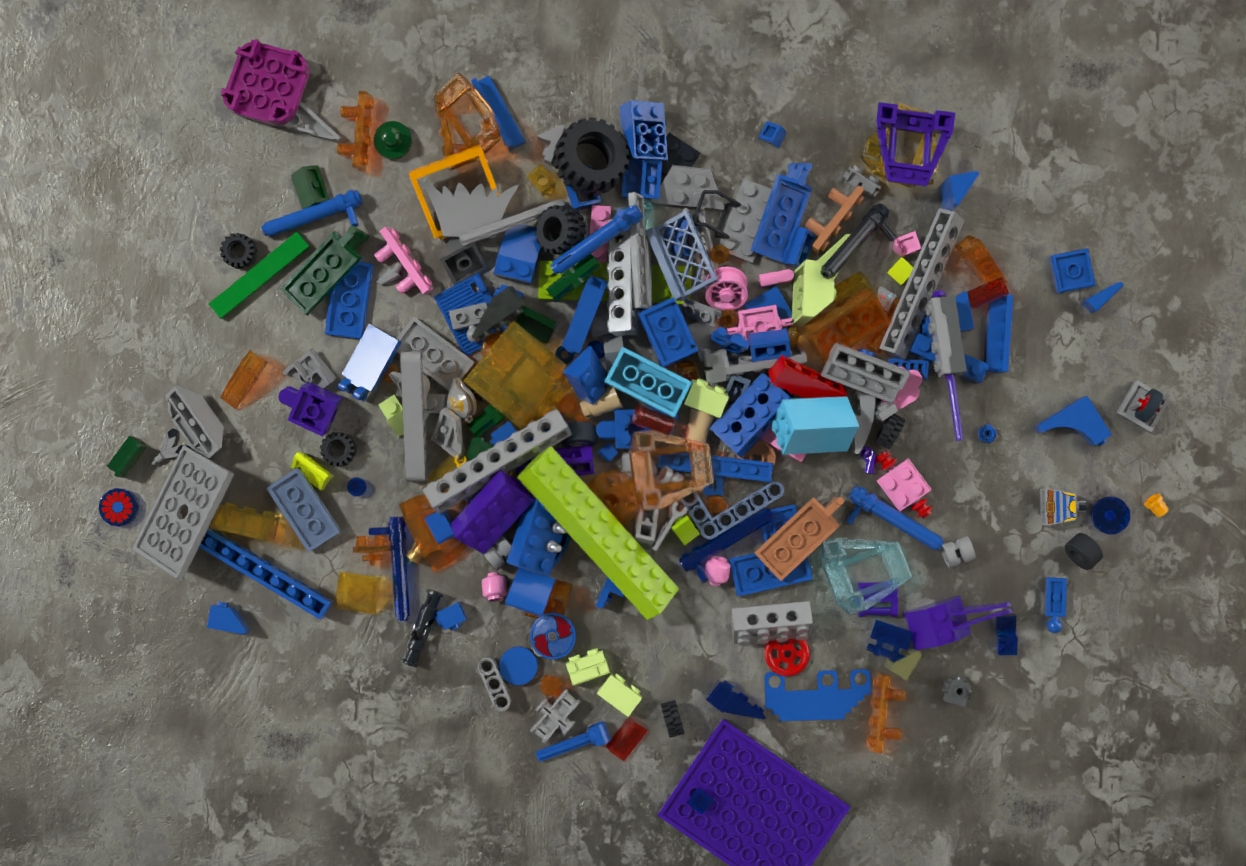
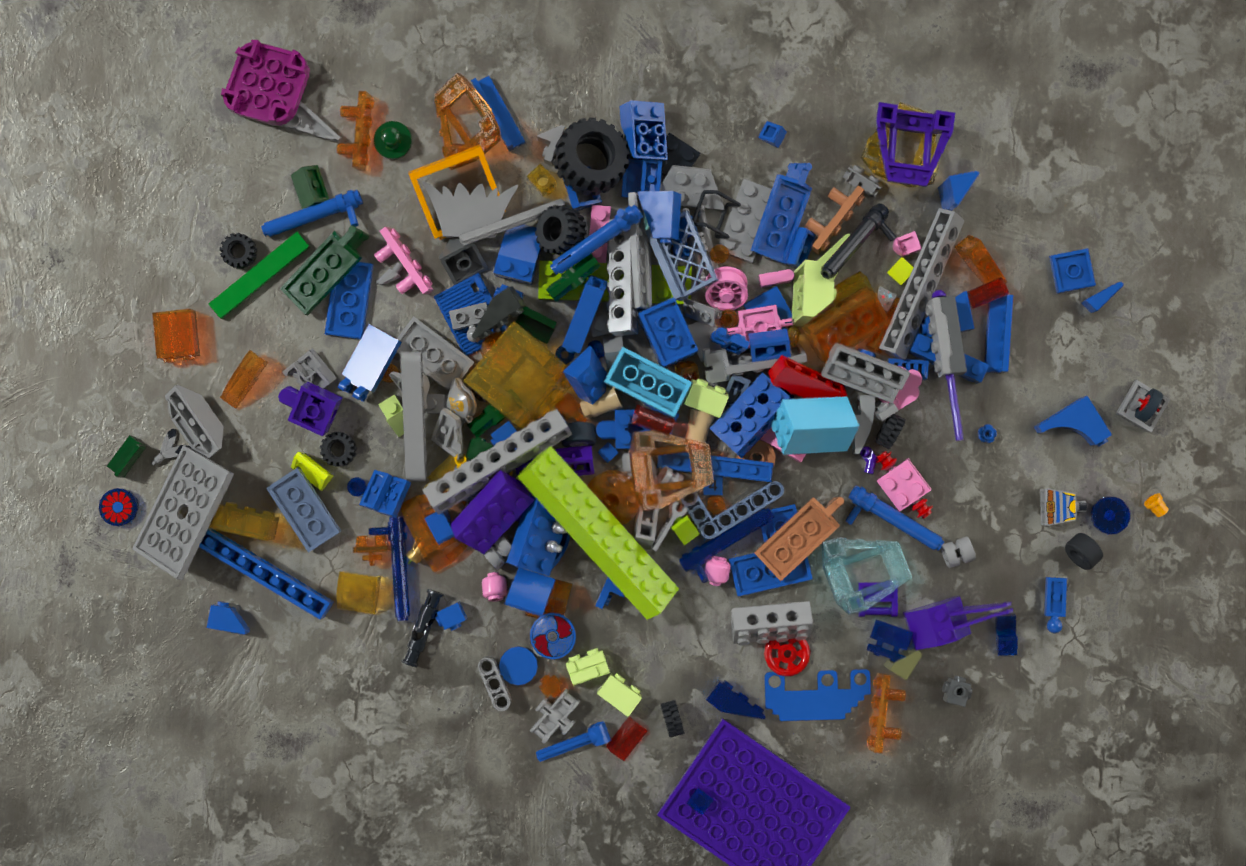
none -> clear orange brick [152,309,200,363]
none -> blue slope [359,470,411,518]
none -> slope [638,191,681,244]

